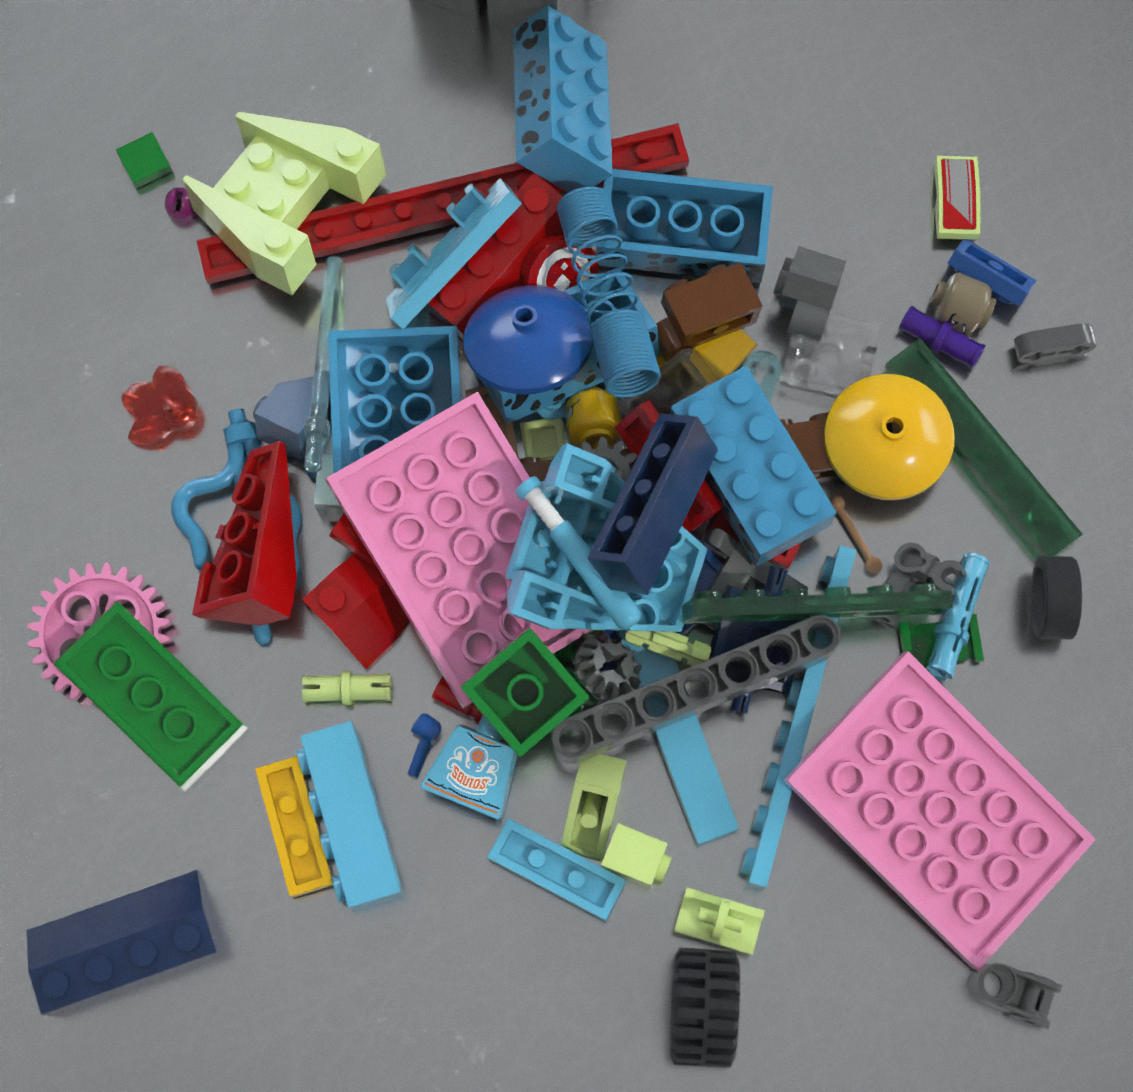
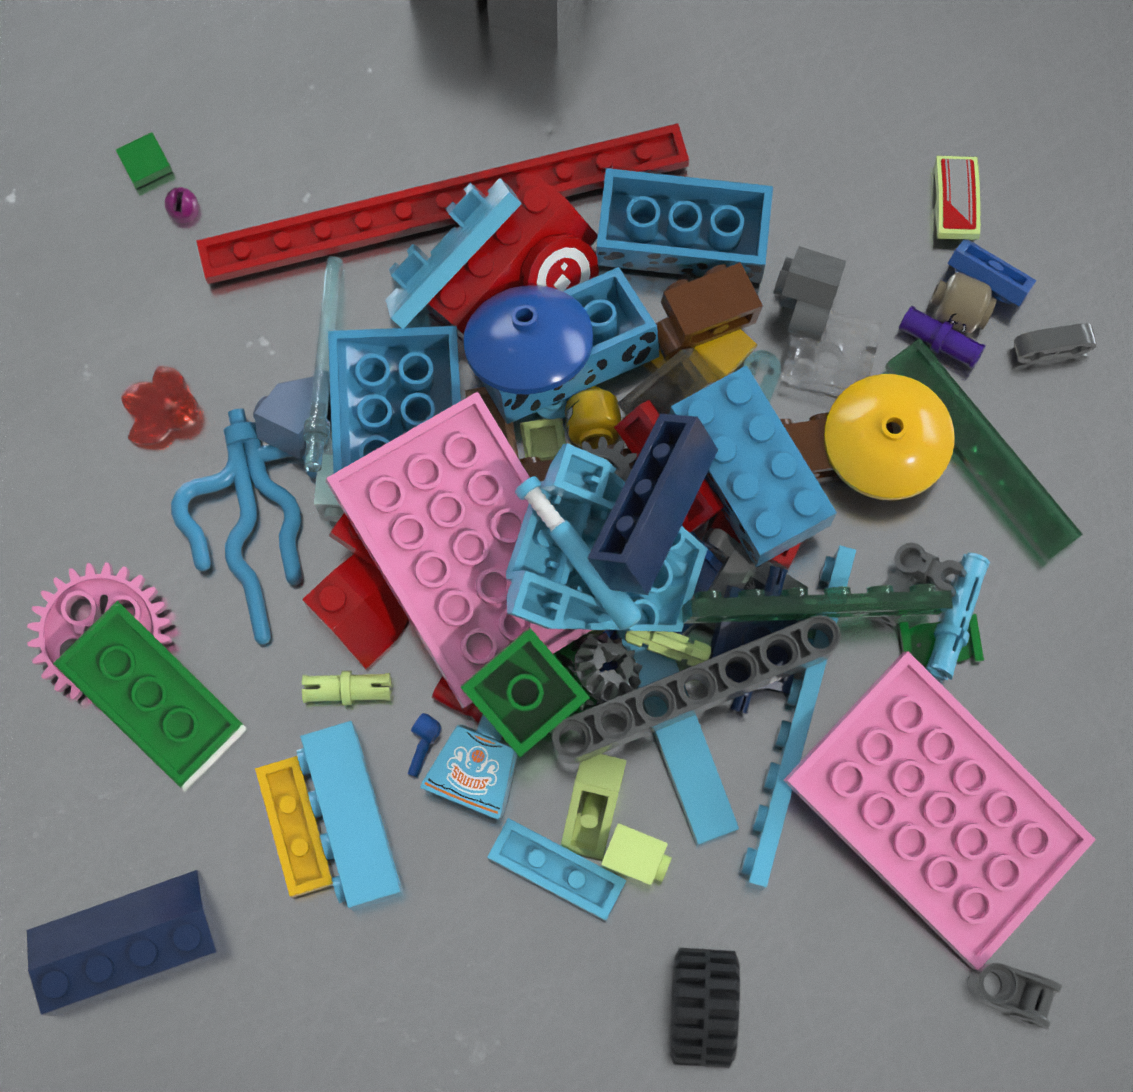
yellowish green wedge [182,112,386,295] -> none
red wedge [192,441,297,626] -> none
dark azure brick [513,5,613,193] -> none
dark azure piece [556,186,661,397] -> none
yellowish green hips [674,887,765,955] -> none
medium nougat hinge [829,495,883,575] -> none
black tyre [1030,556,1082,640] -> none

